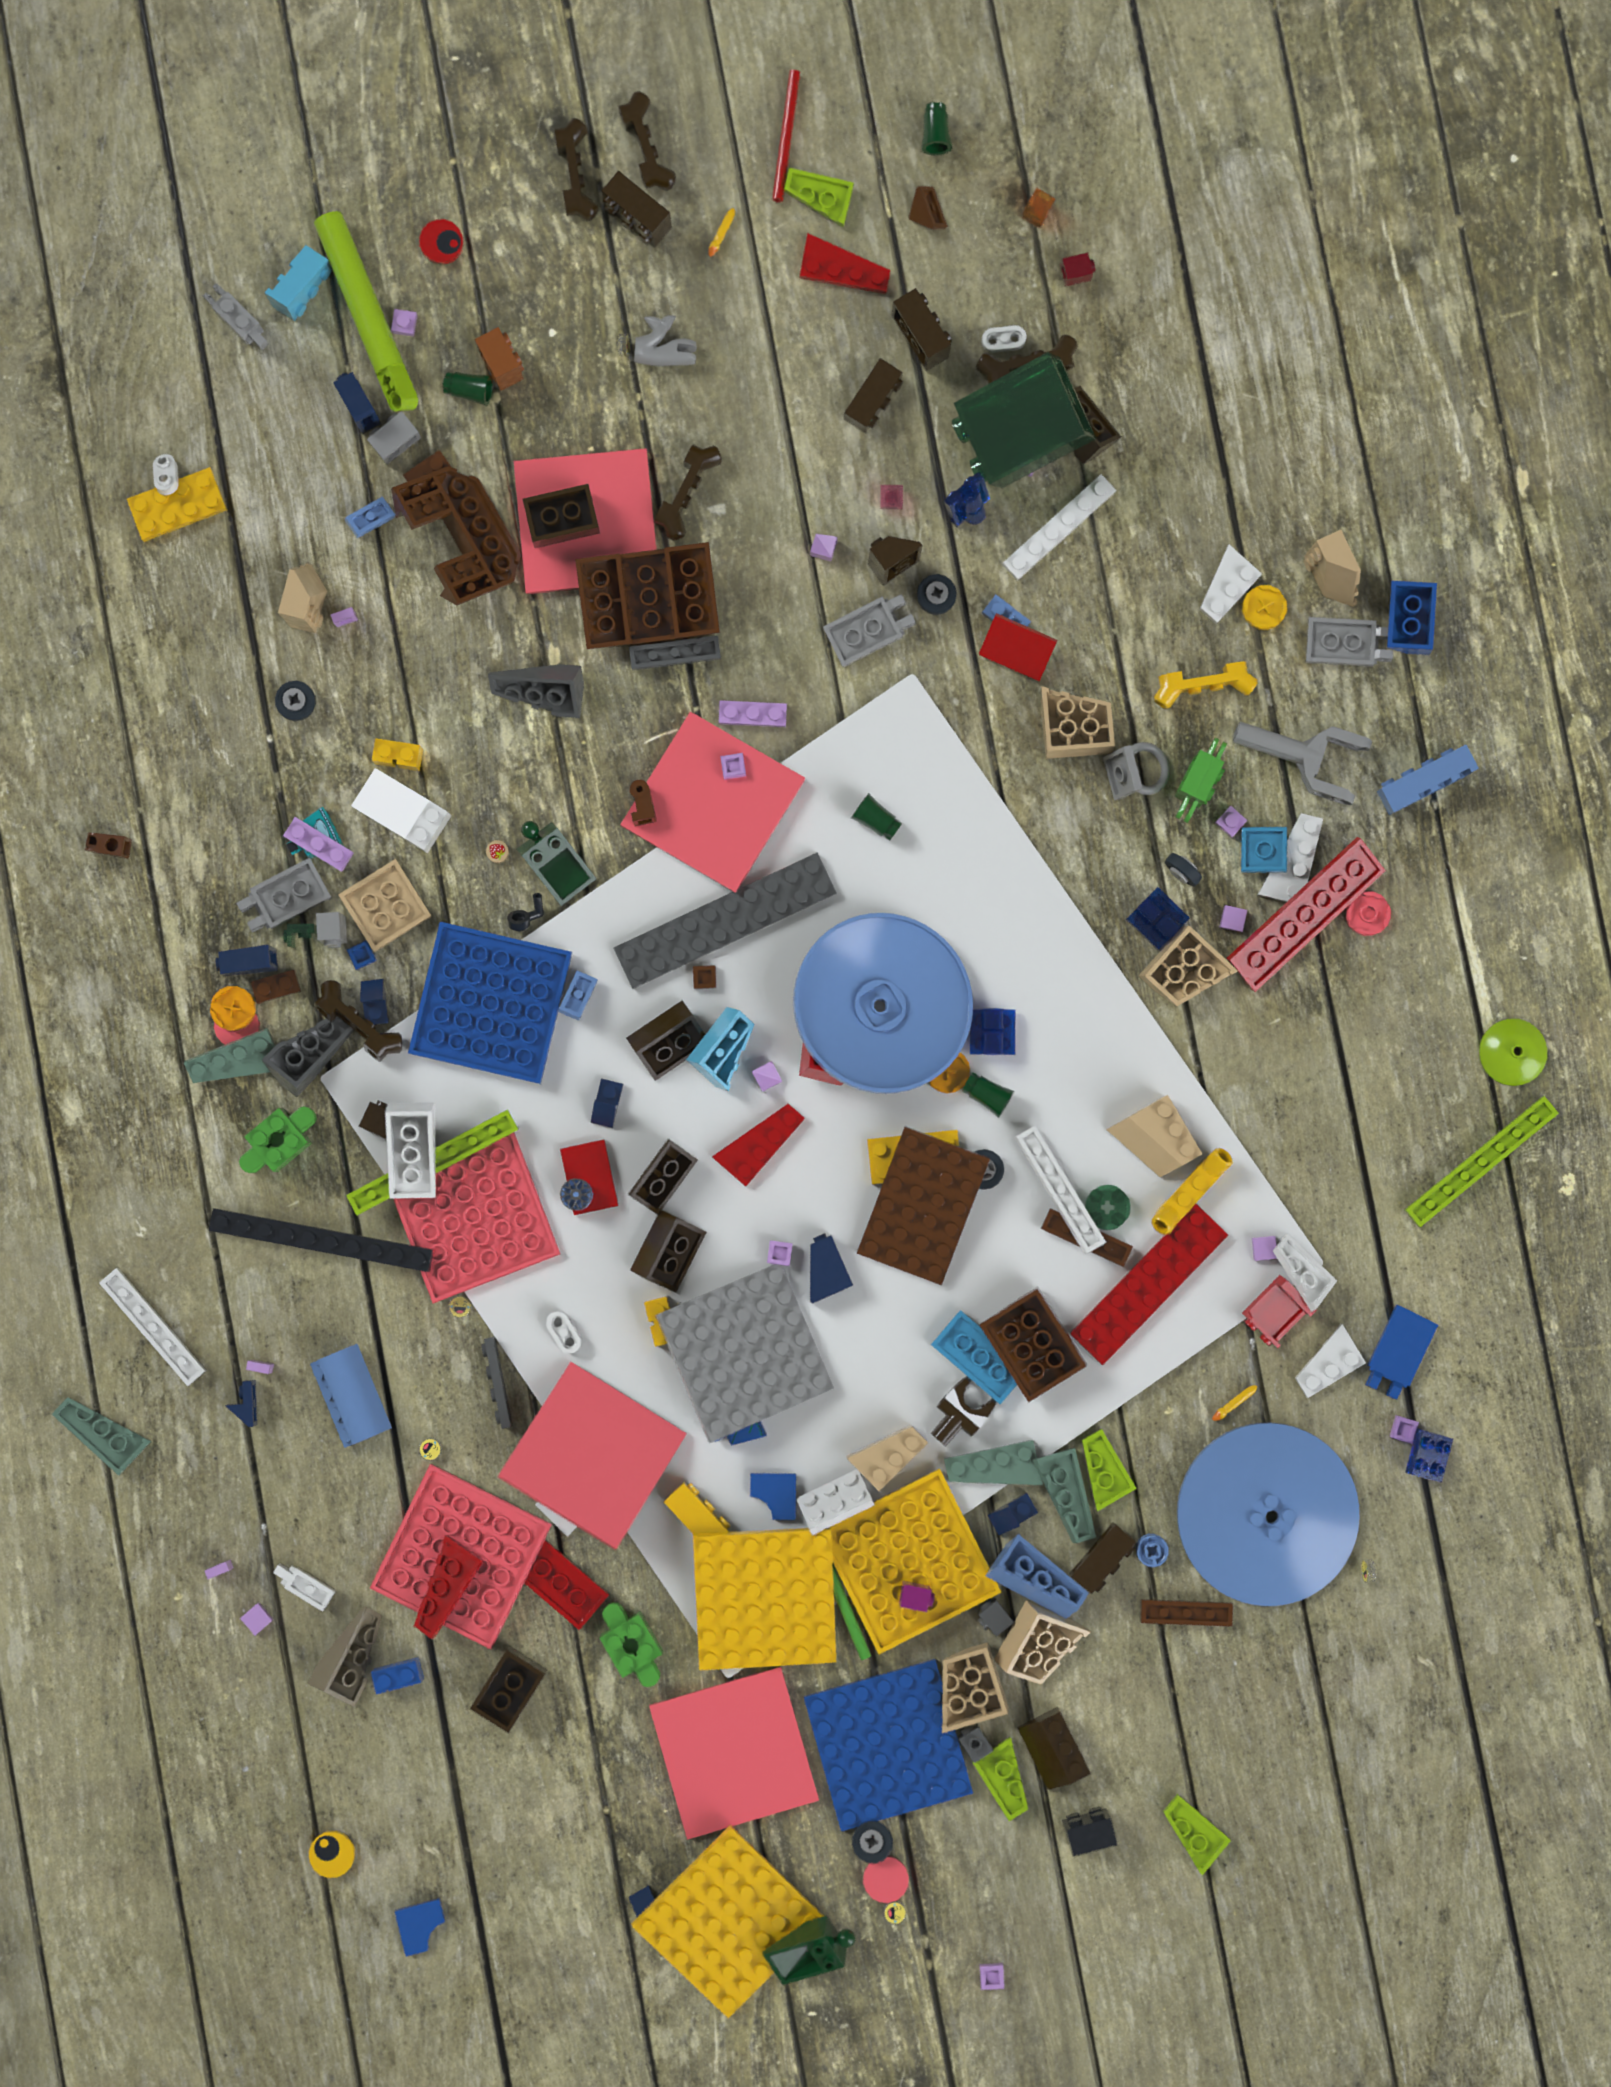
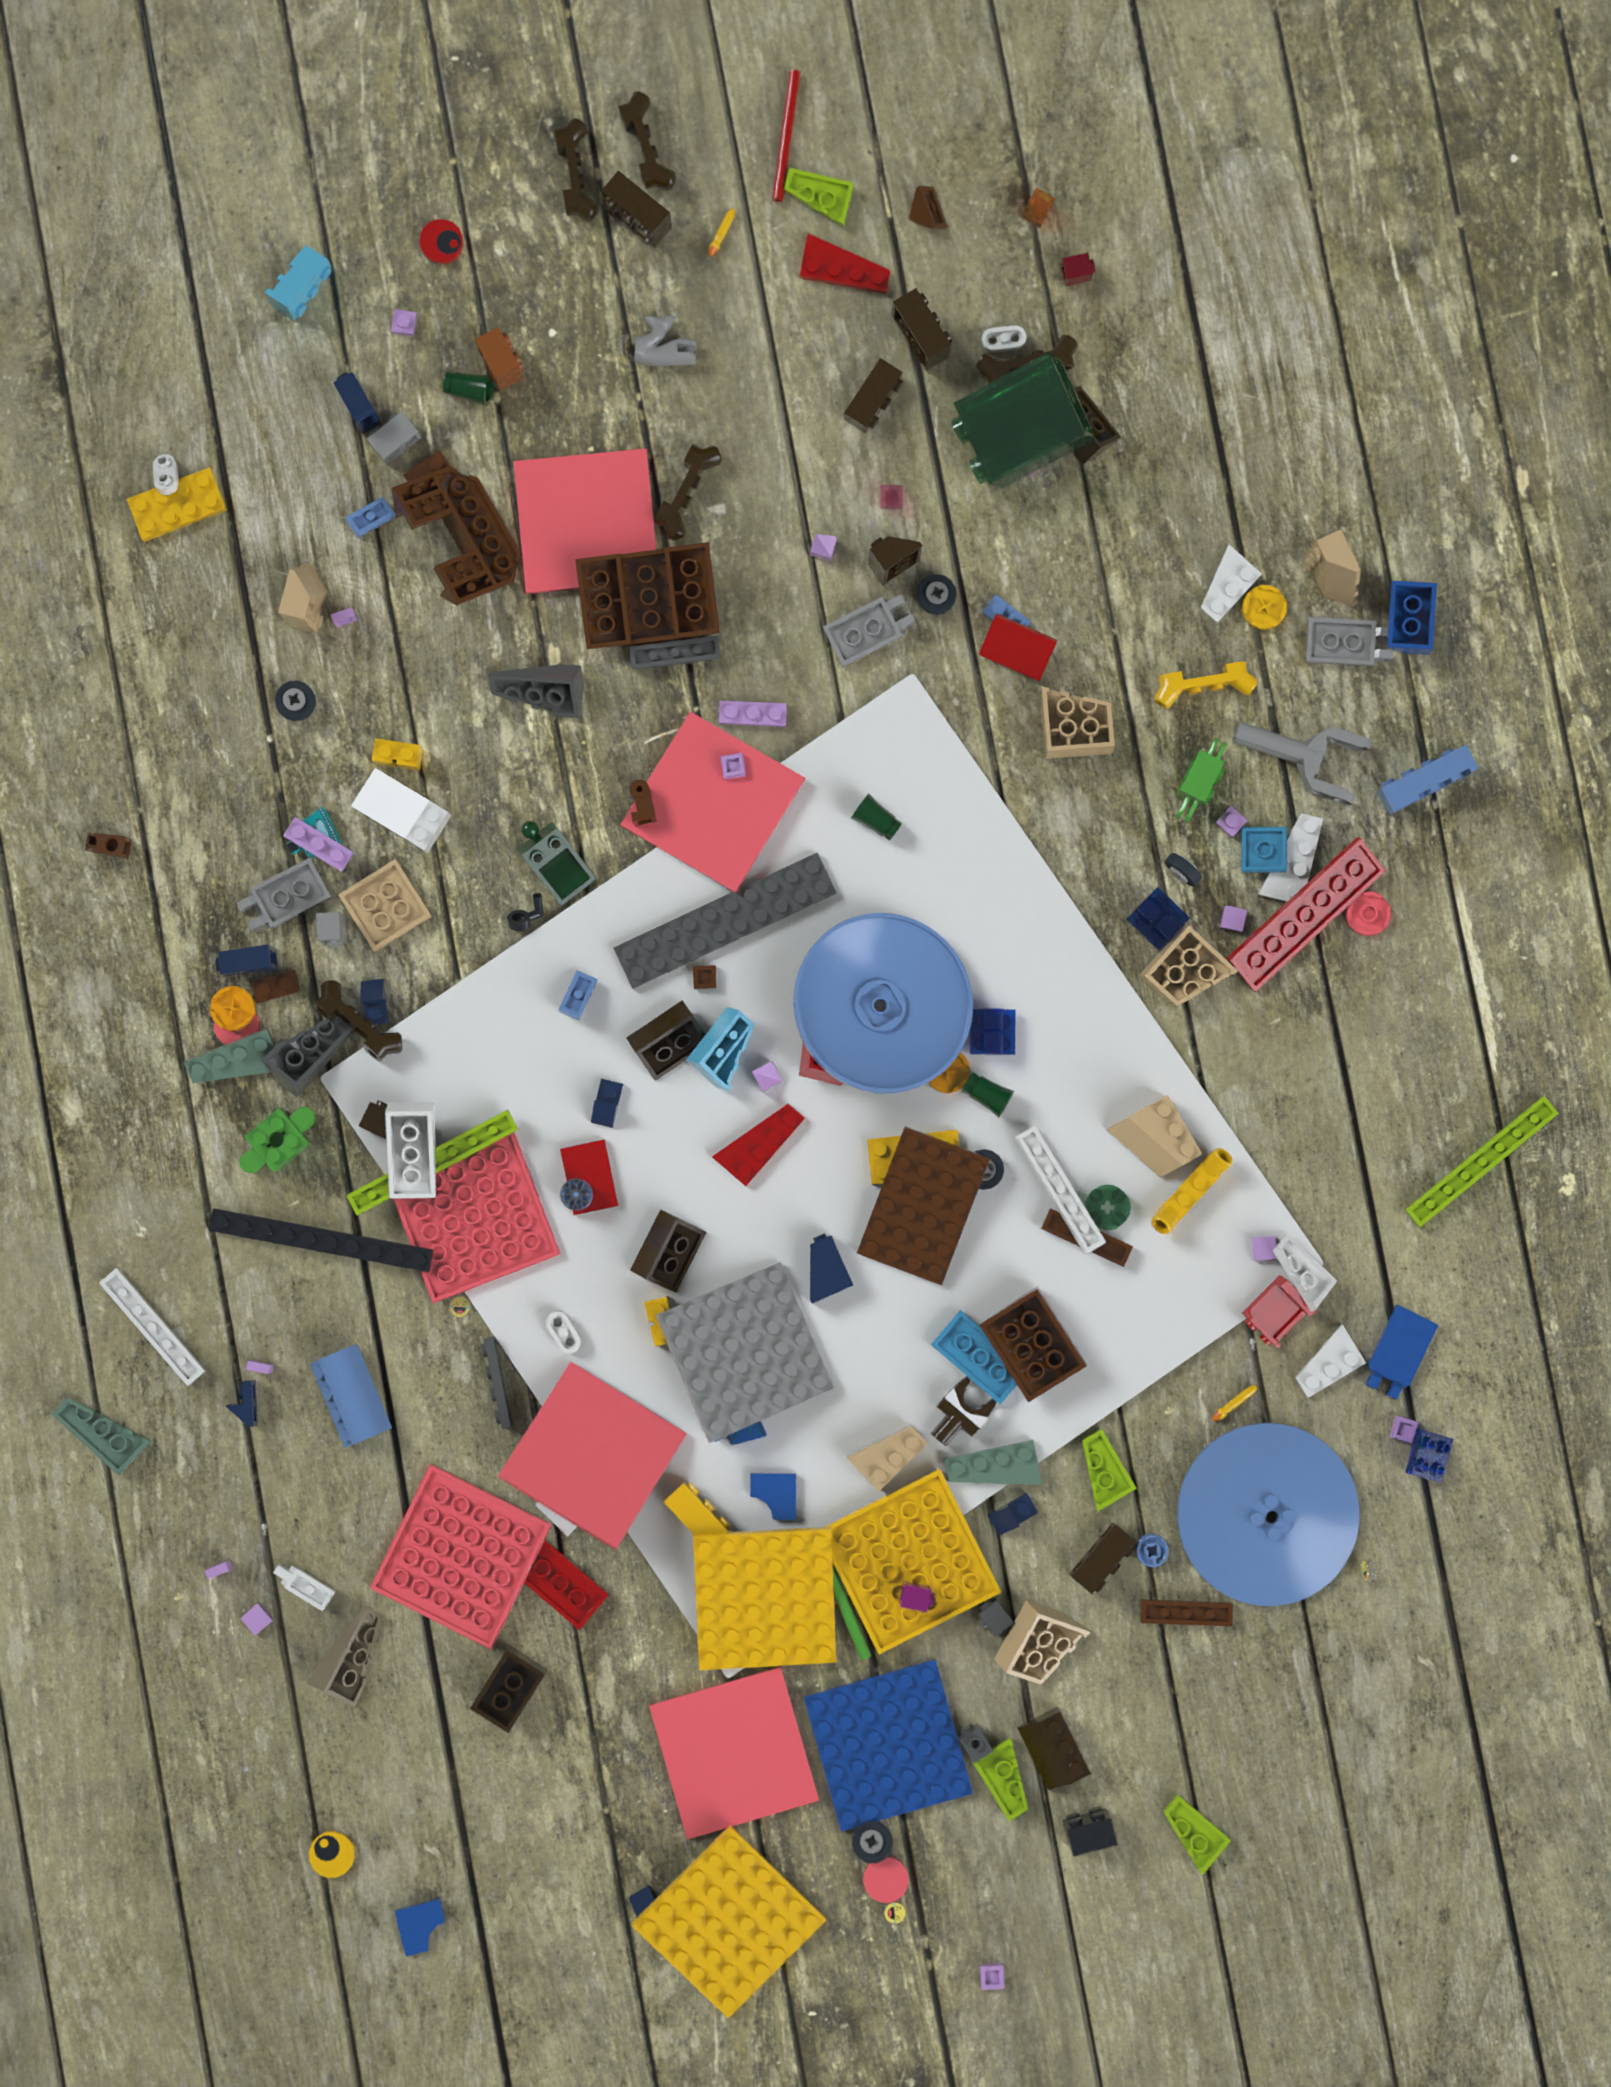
light grey hinge [203,283,268,350] -> none
clear green bracket [283,924,317,948] -> none
lime piece [314,211,418,412] -> none
blue tile [346,940,377,970] -> none
blue brick [371,1657,424,1695] -> none
blue plate [408,922,572,1084] -> none
red wing [414,1535,484,1639] -> none
tile [419,1437,442,1461] -> none
tile [486,840,509,864] -> none
dark brown brick [523,484,600,548] -> none
bright green brick [599,1602,663,1687] -> none
dark brown slope [628,1138,698,1215] -> none
dark green slope [763,1915,856,1985] -> none
lavender plate [767,1240,793,1266] -> none
white plate [796,1469,874,1535] -> none
dark green plant [921,102,952,155] -> none
tan wedge [942,1642,1009,1733] -> none
clear blue plate [944,472,990,527] -> none
medium blue wedge [985,1534,1089,1619] -> none
white plate [1002,474,1116,581] -> none
sand green wing [1032,1448,1096,1543] -> none
red plate [1069,1204,1228,1365] -> none
light grey tile [1103,742,1170,800] -> none
lime dish [1479,1019,1547,1086] -> none

